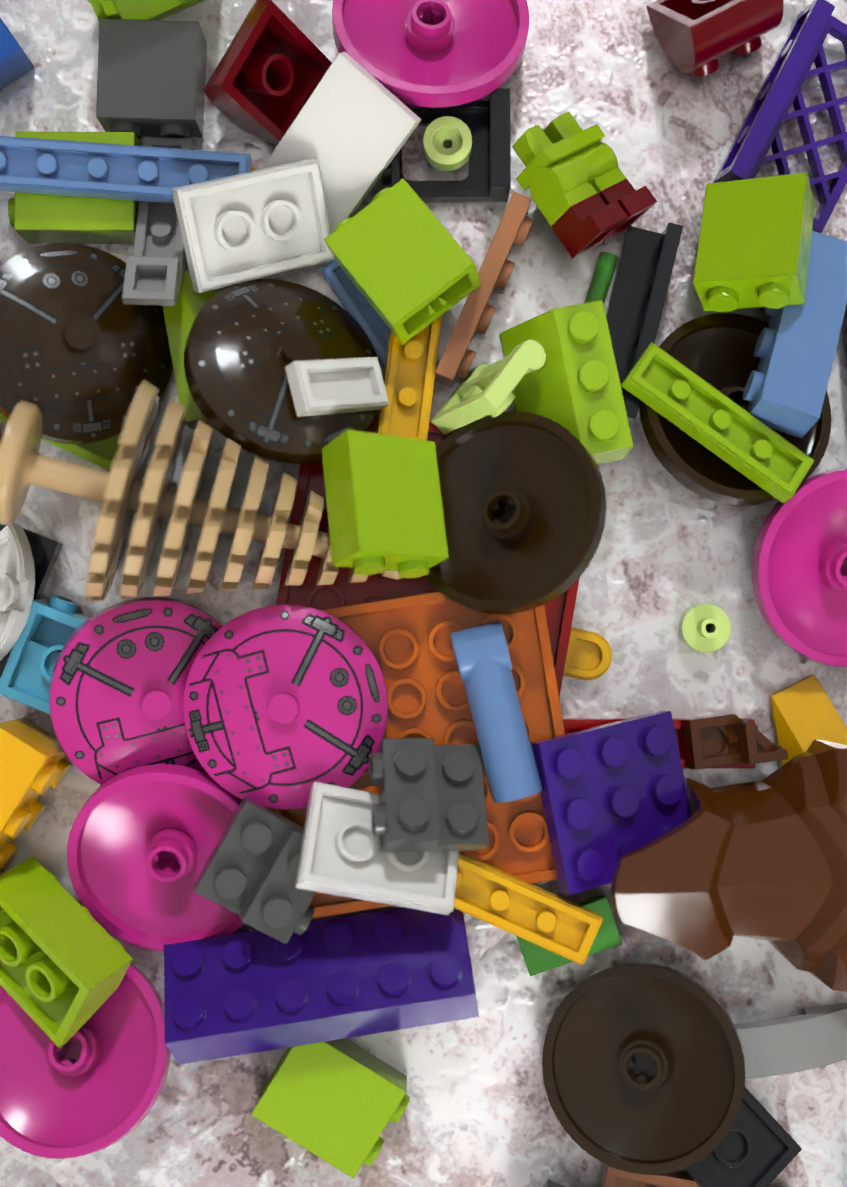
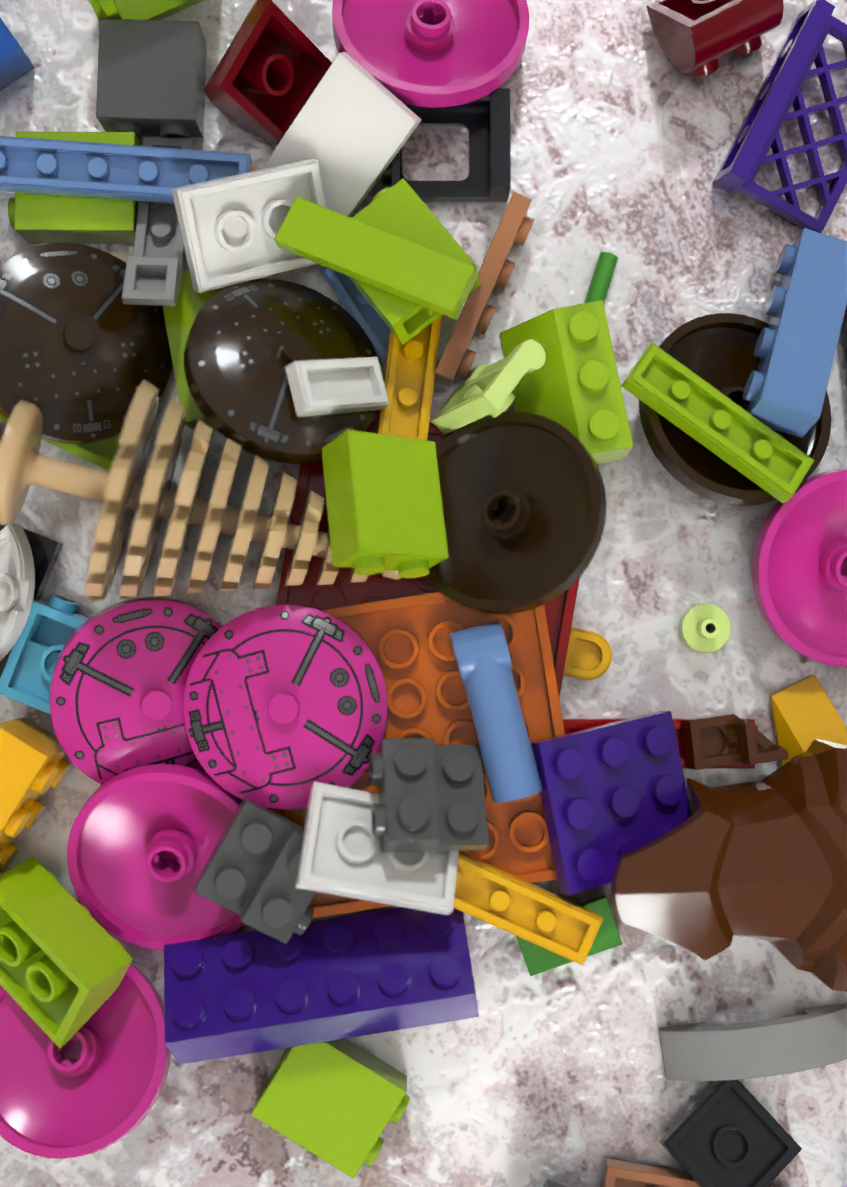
yellowish green tile [423,116,472,171] -> none
lime hips [512,111,657,259] -> none
dark brown dish [542,963,746,1175] -> none
black fence [606,222,683,425] -> none
lime brick [693,172,815,313] -> none
none -> lime tile [274,197,478,320]

